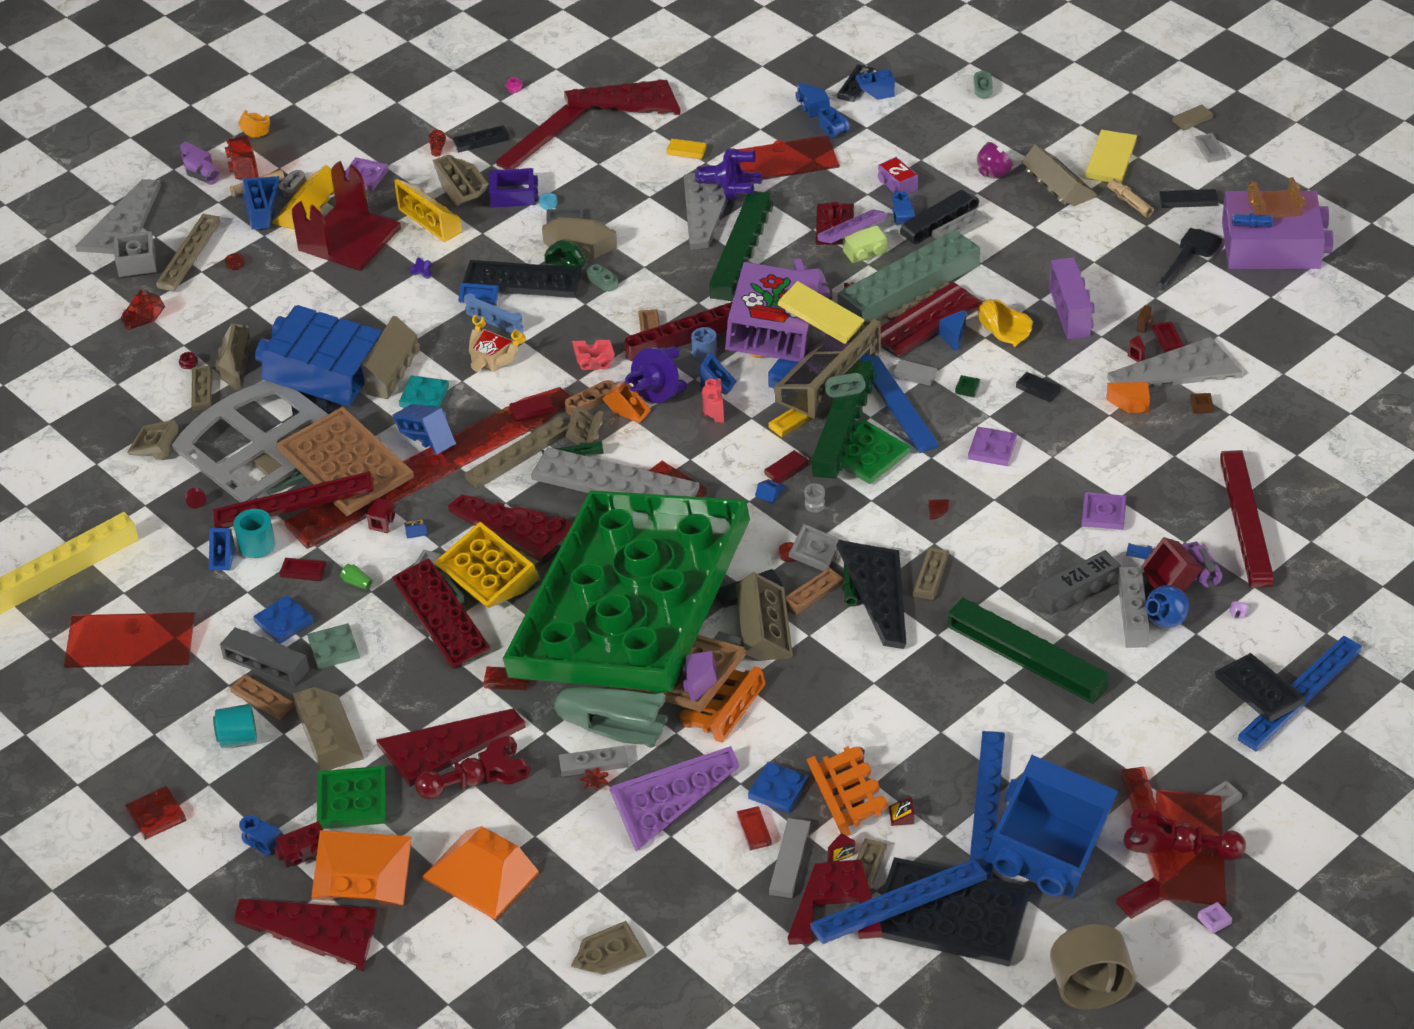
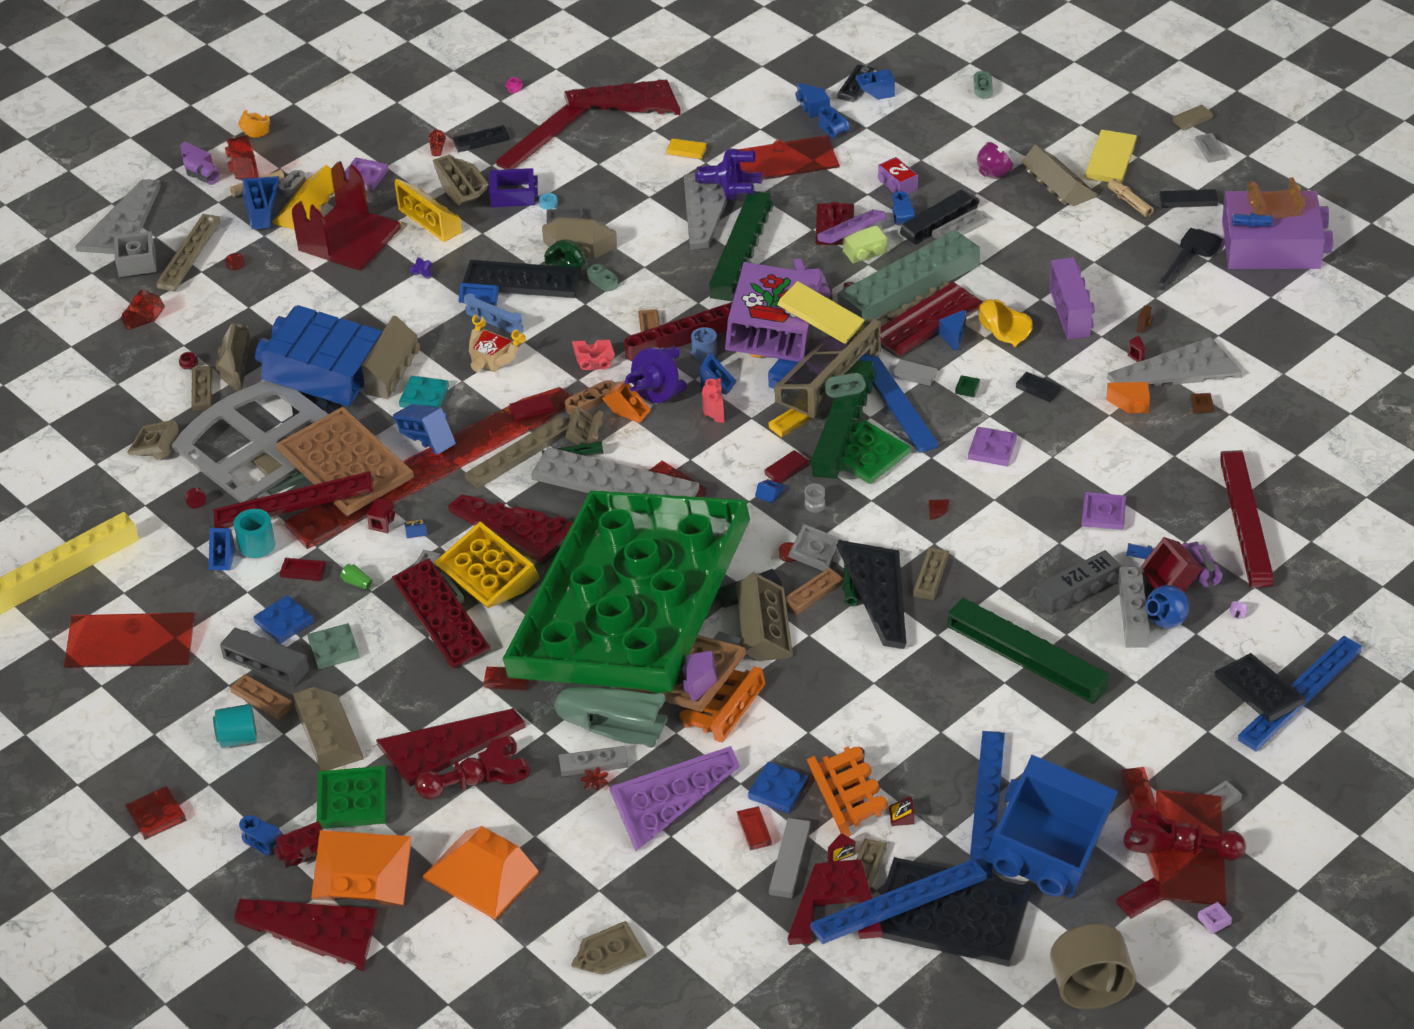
dark red tile [1152,321,1184,353] -> none

